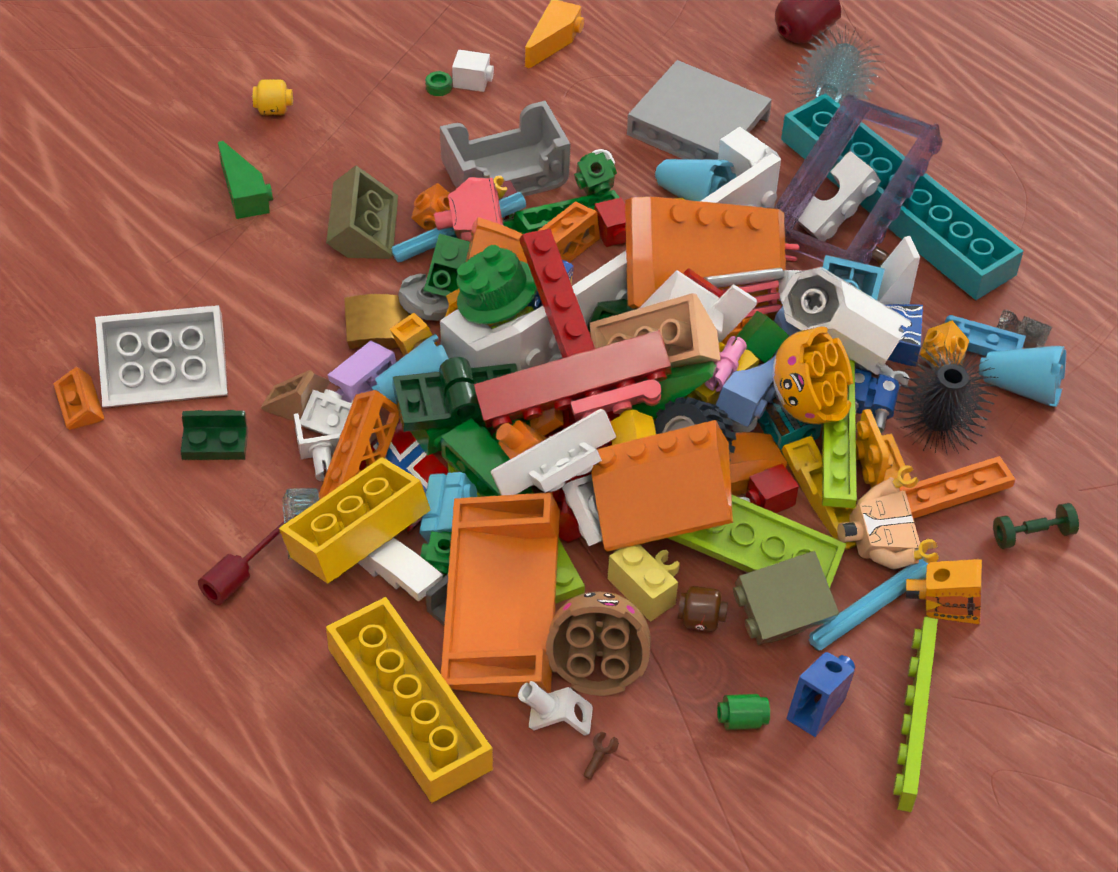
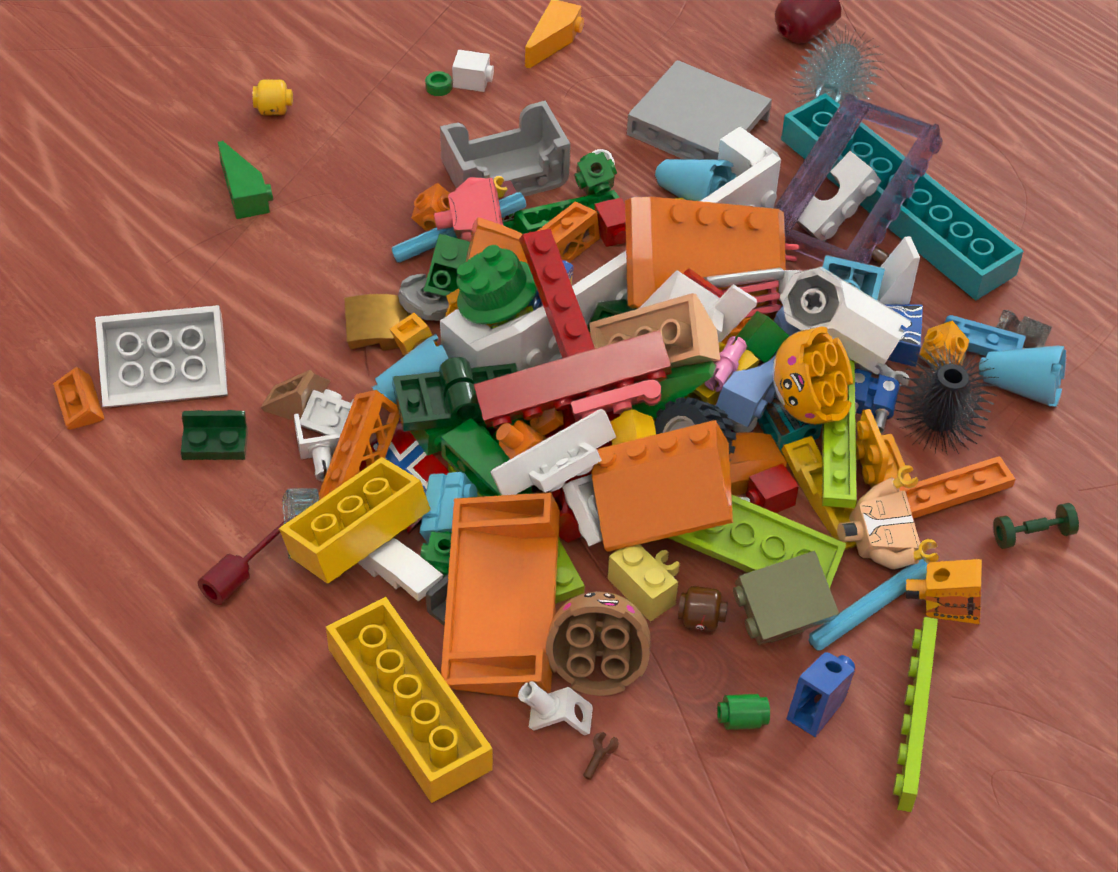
olive slope [326,165,398,259] -> none
lavender hinge [328,341,396,403] -> none

